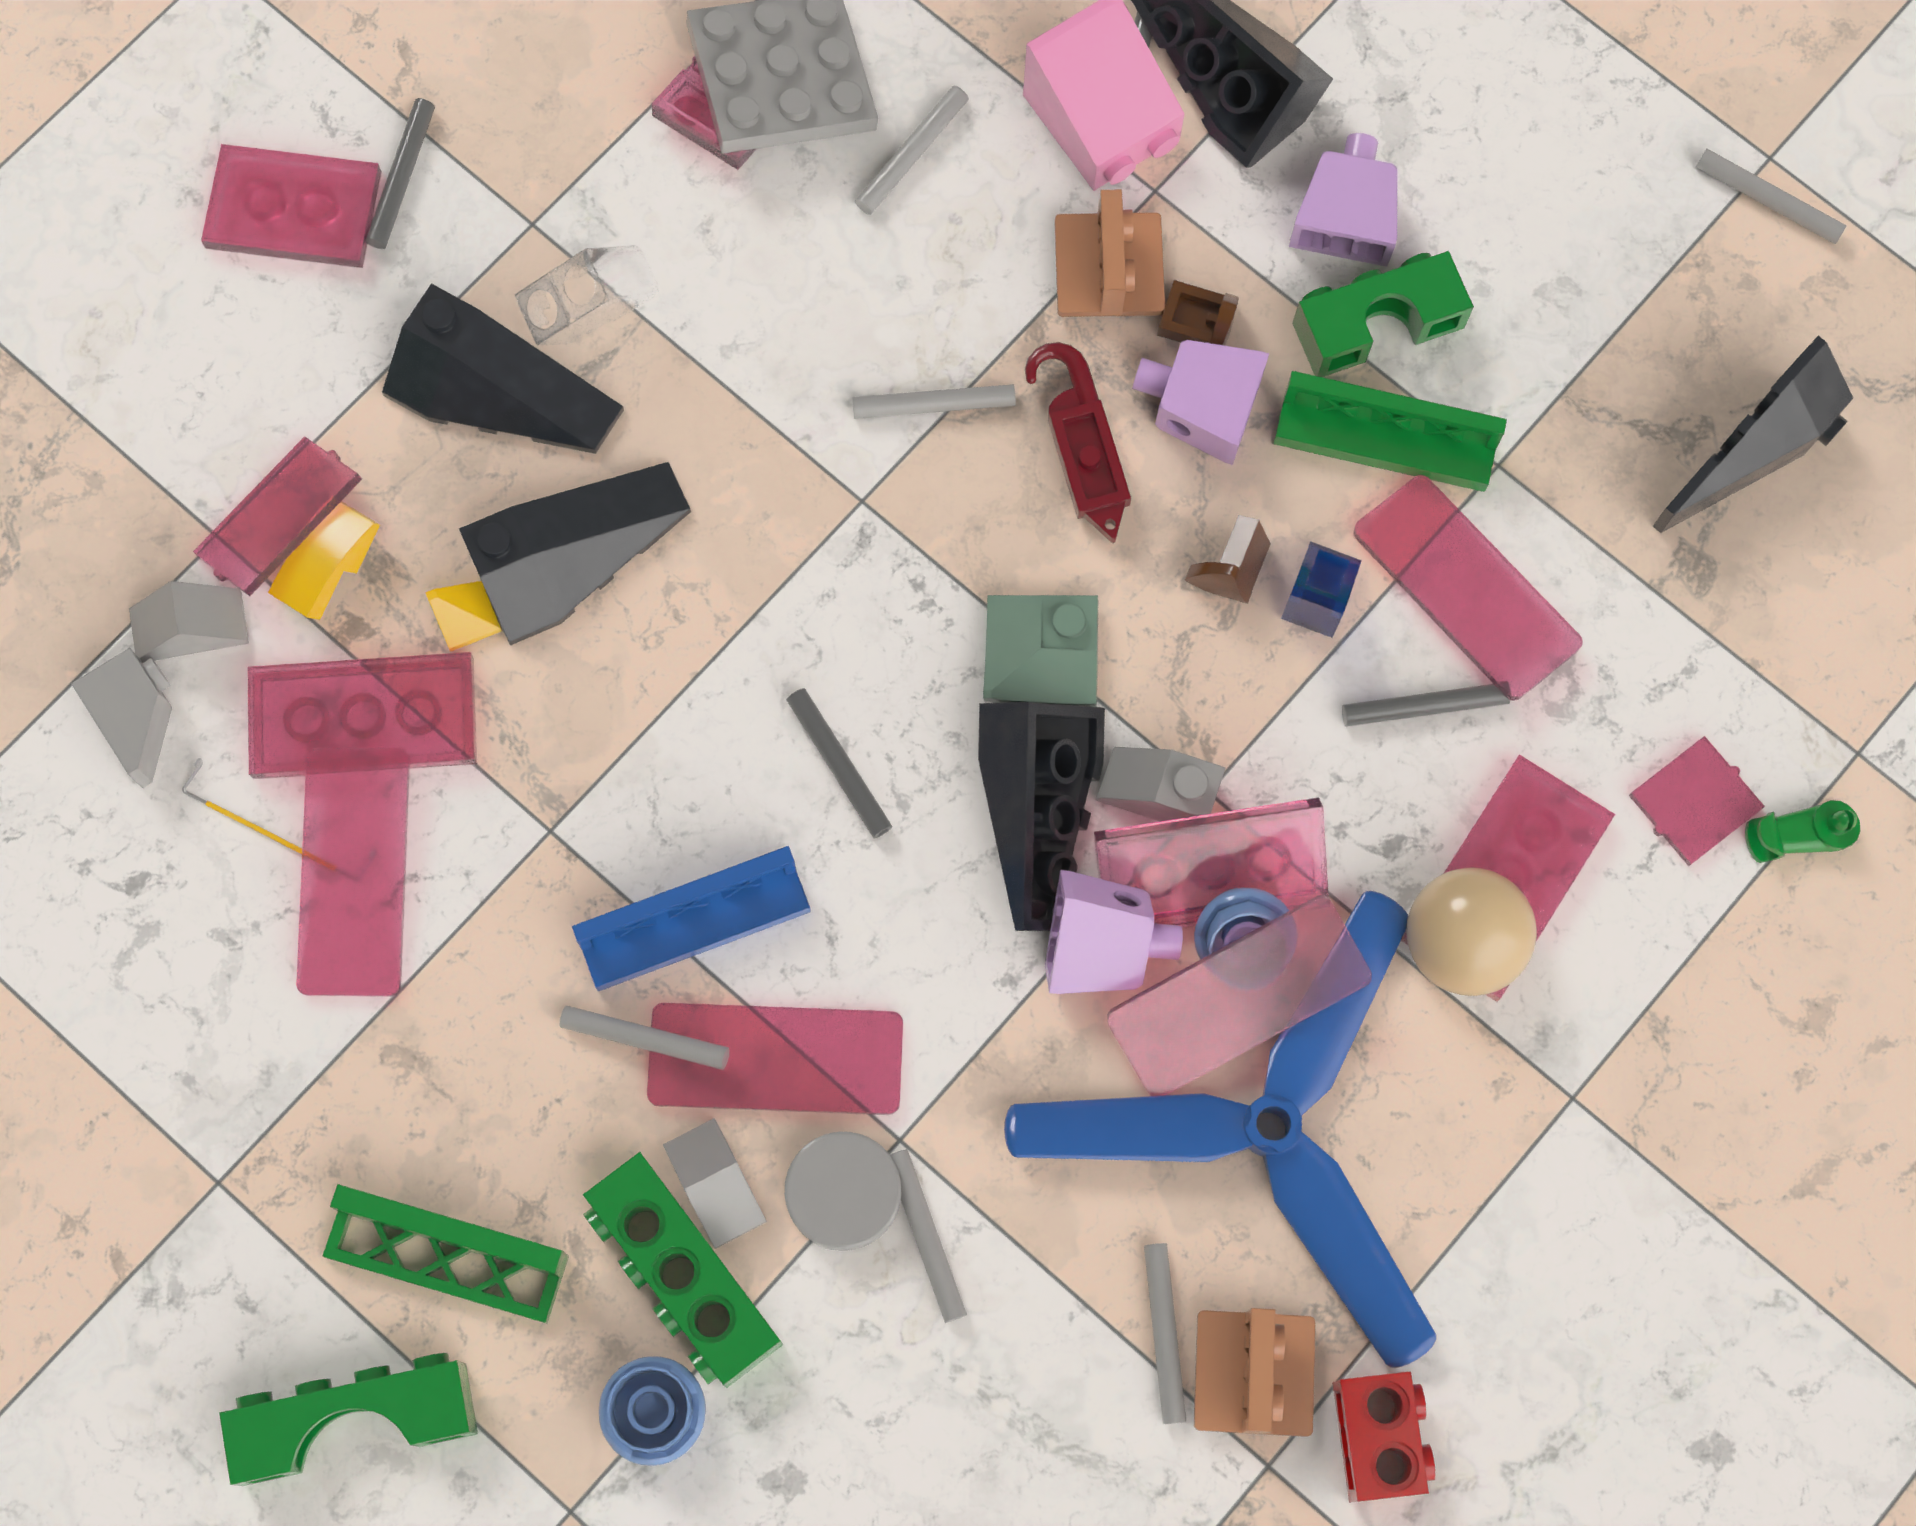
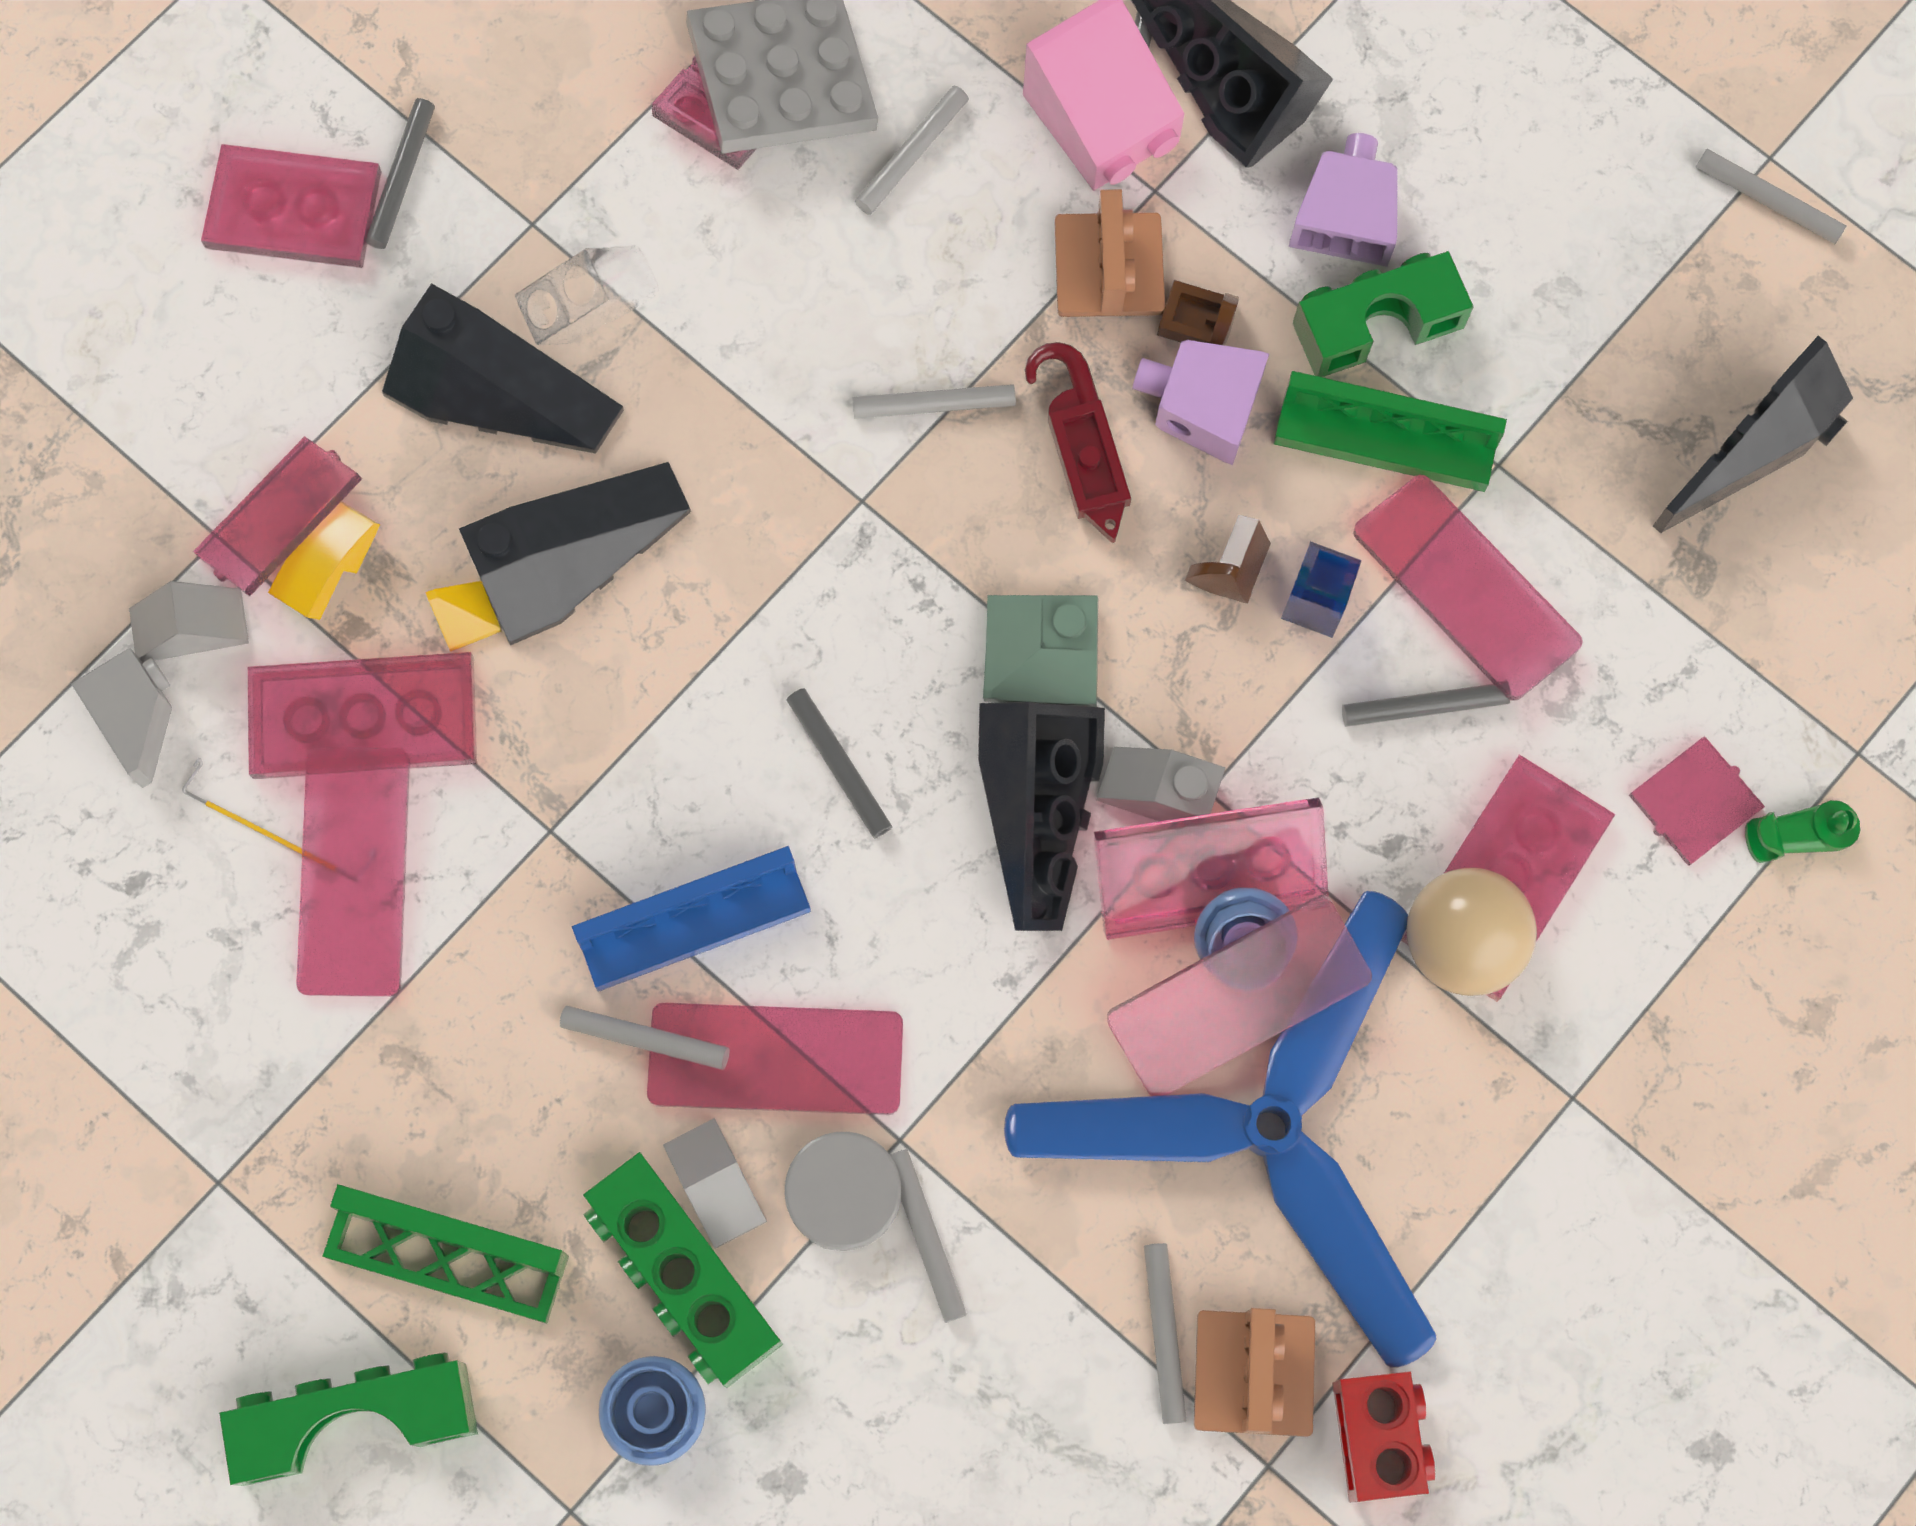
lavender torso [1045,870,1183,994] -> none

